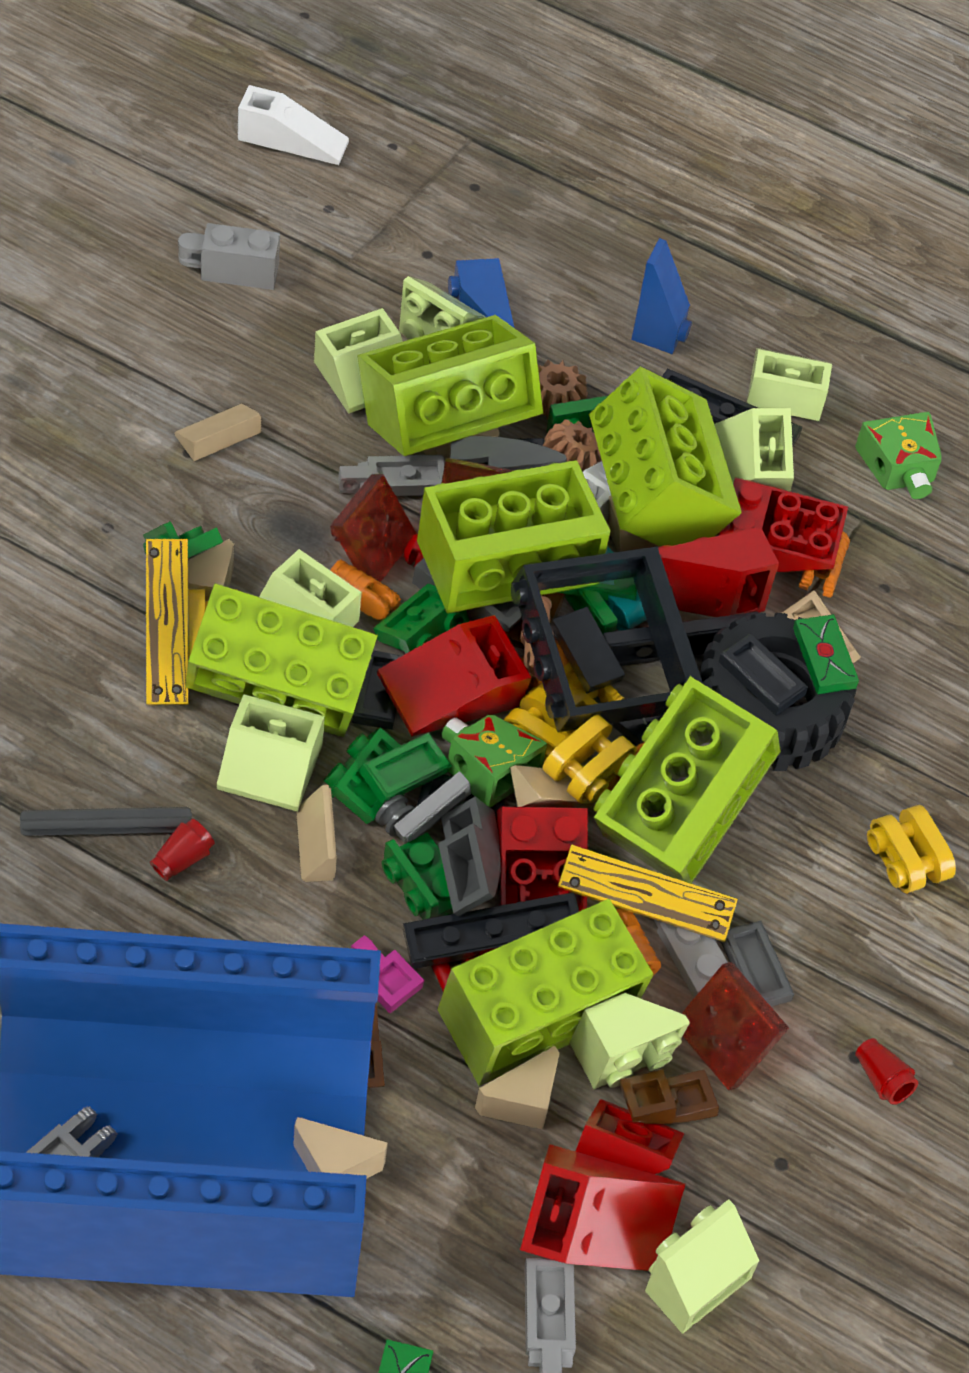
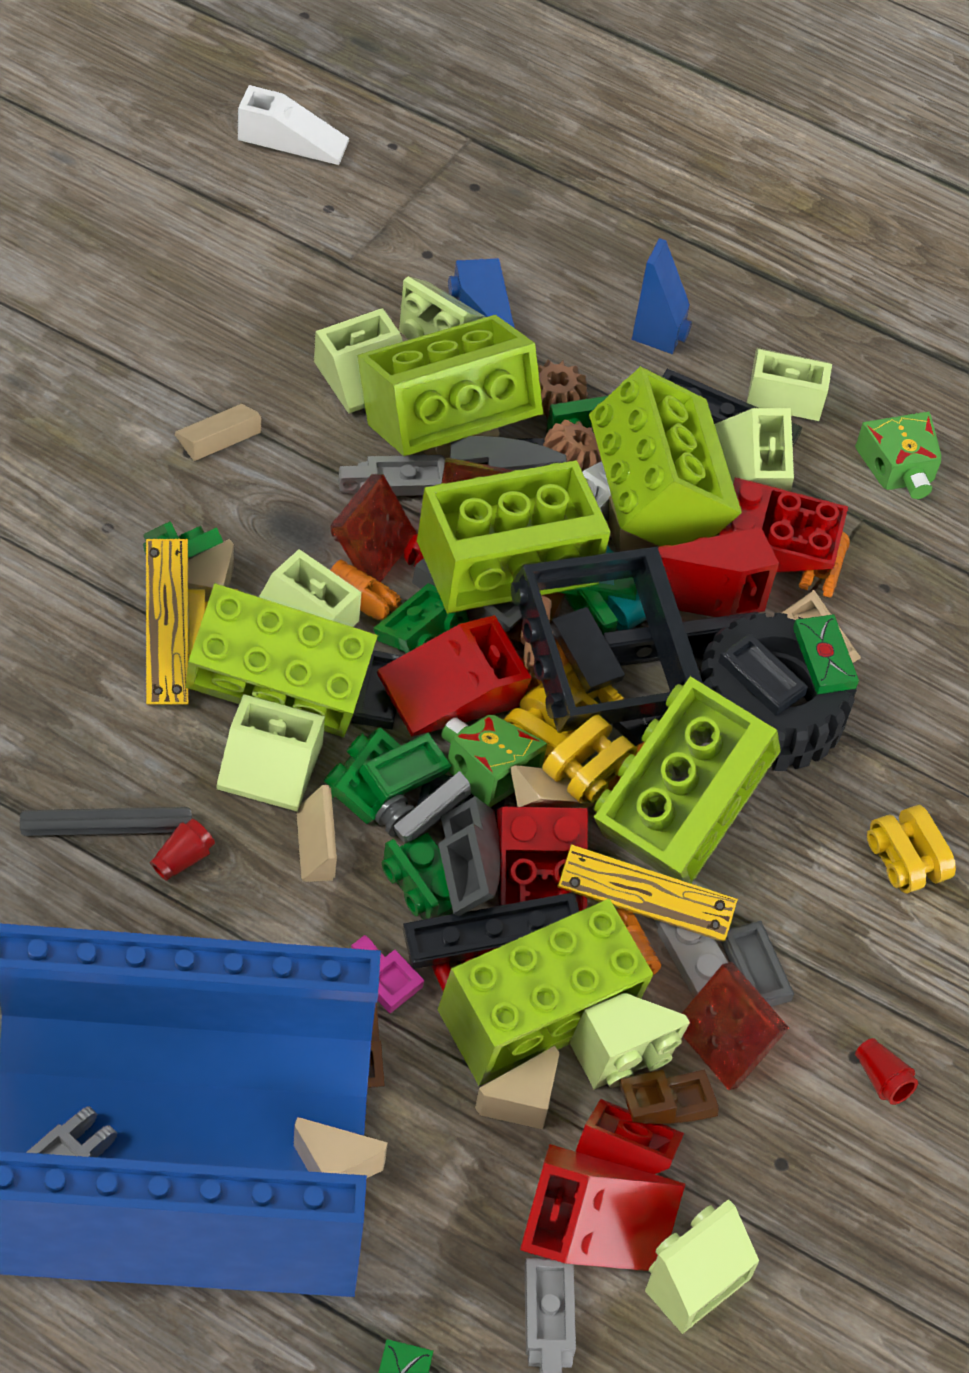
light grey brick [178,223,280,290] -> none

